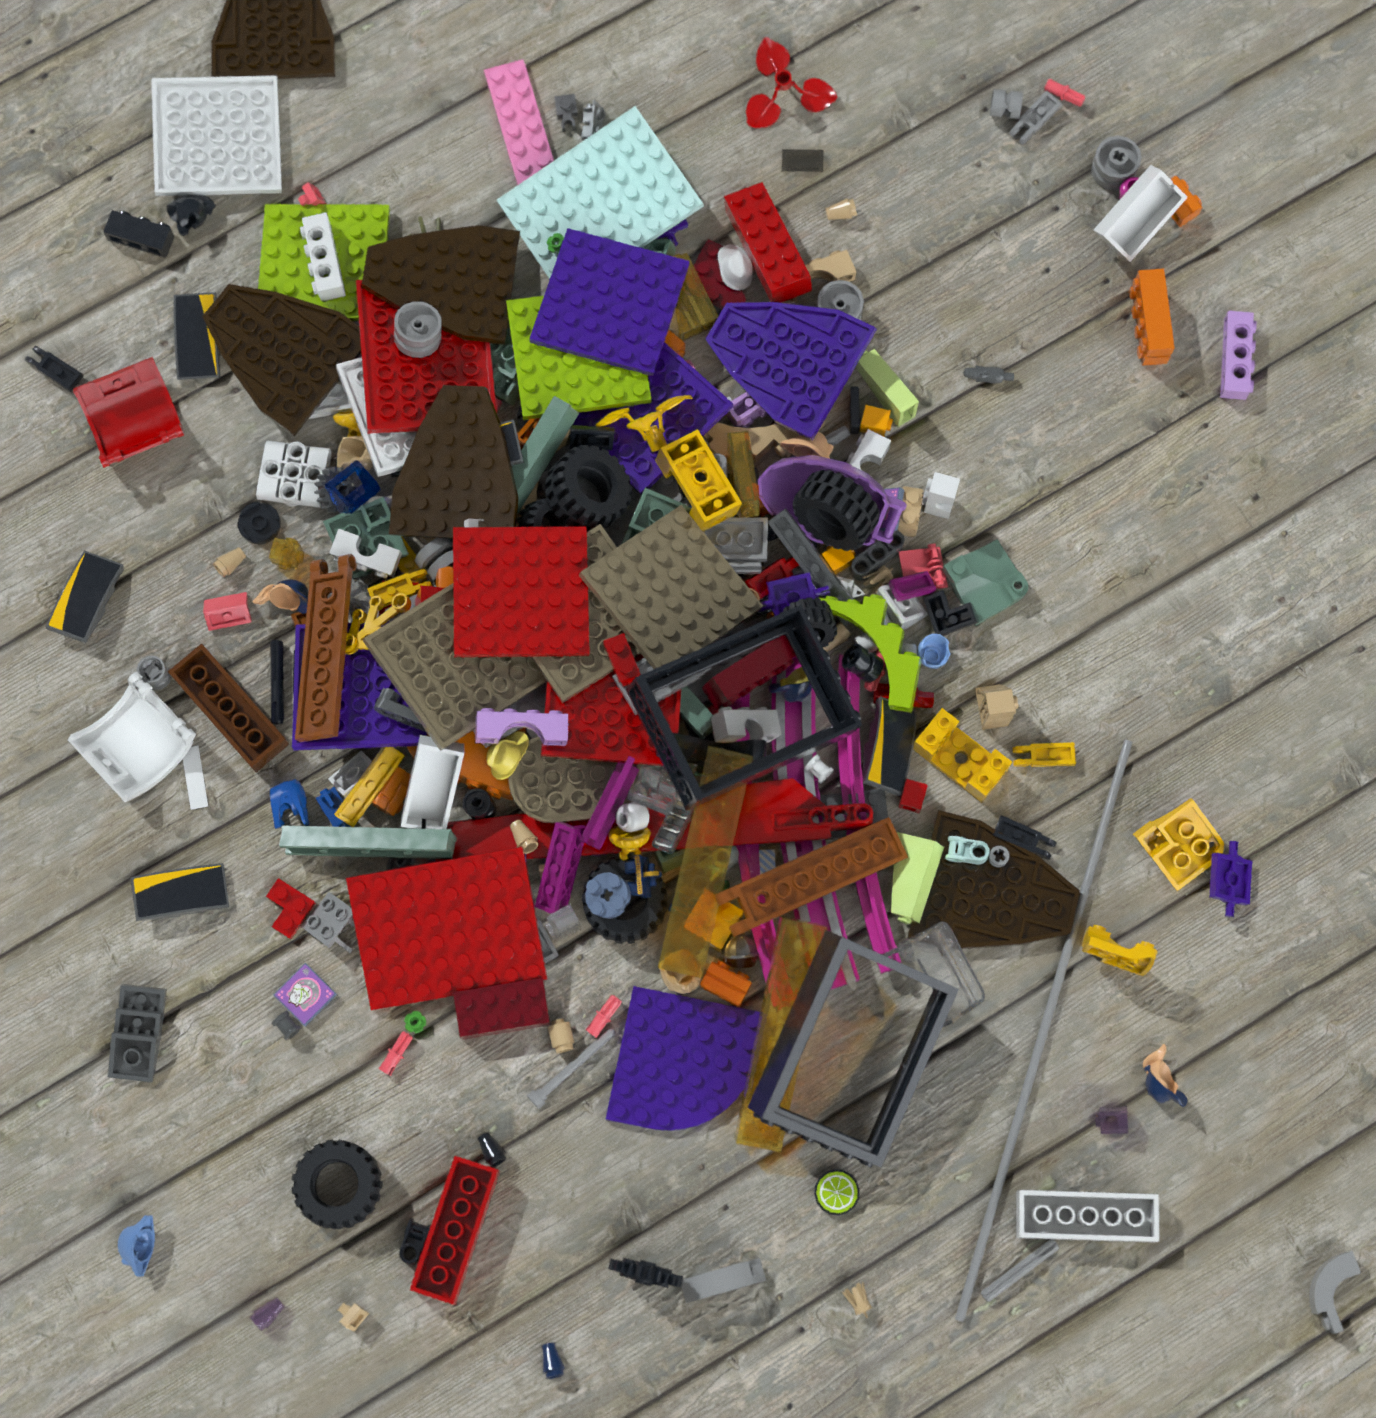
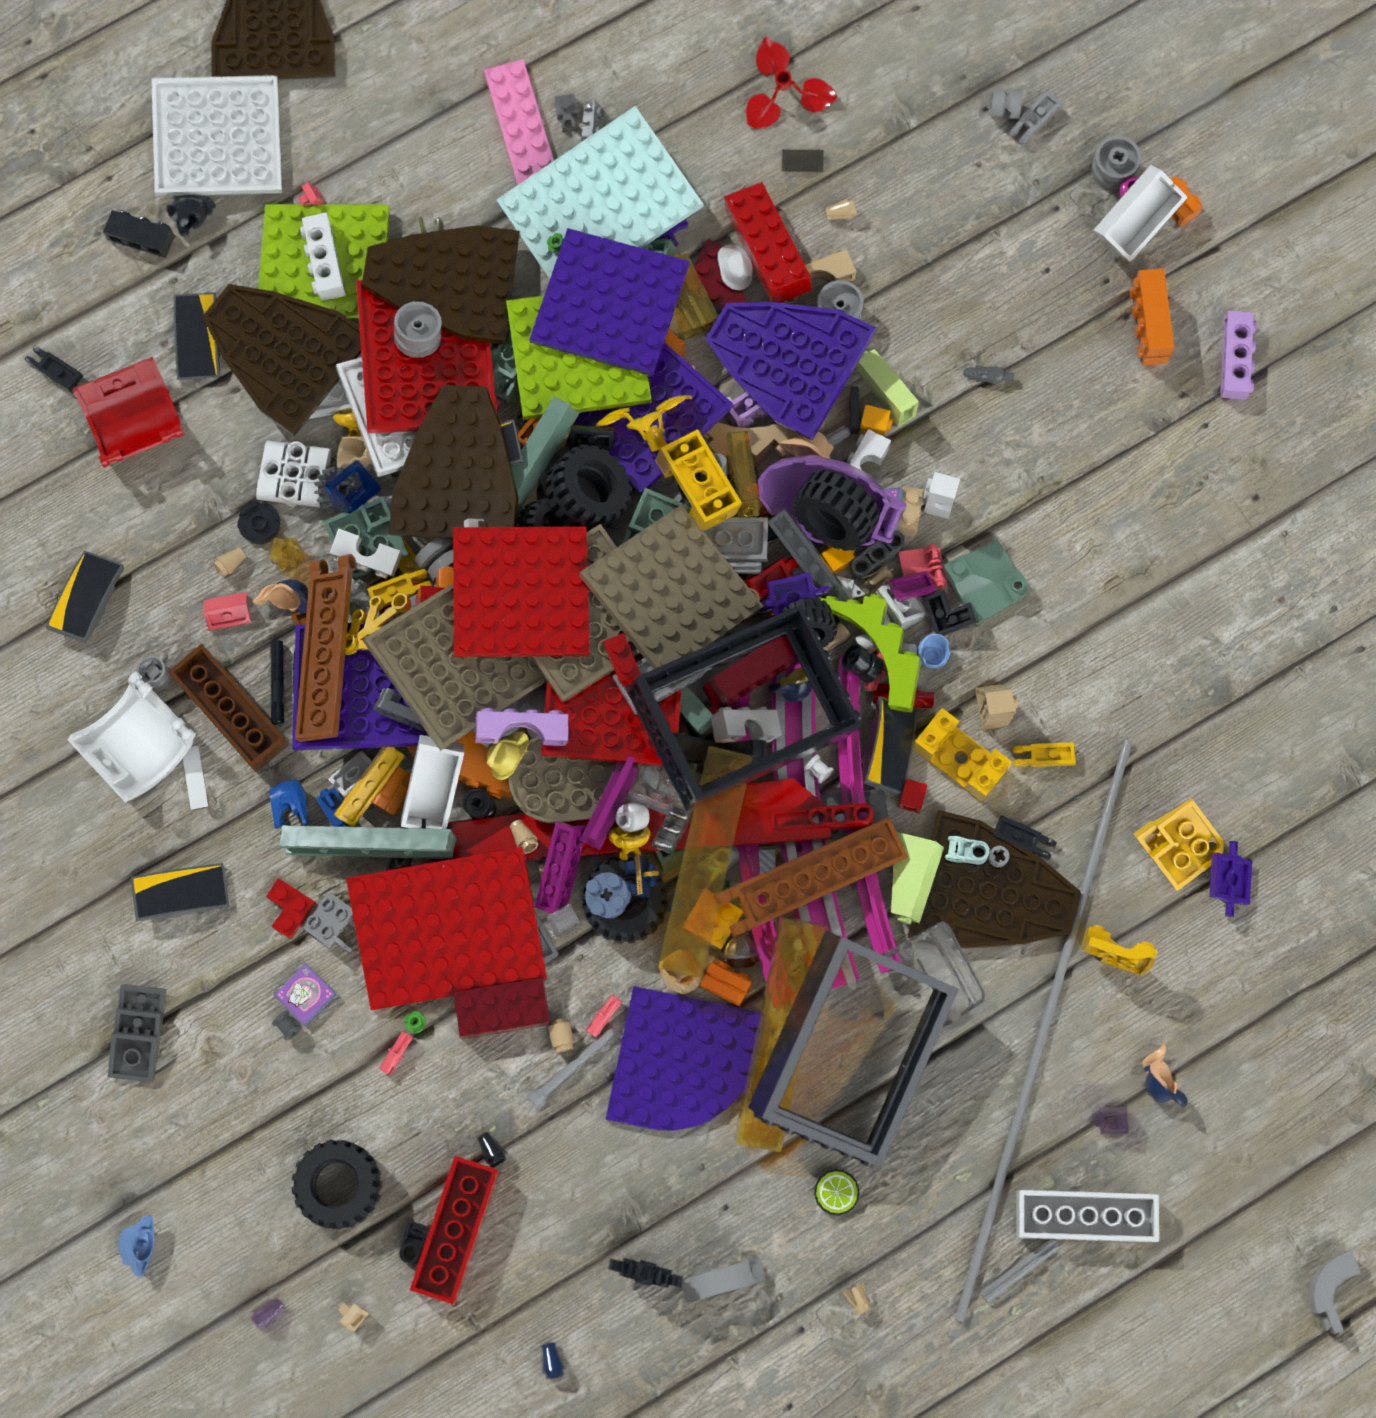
coral axle [1044,79,1085,107] -> none

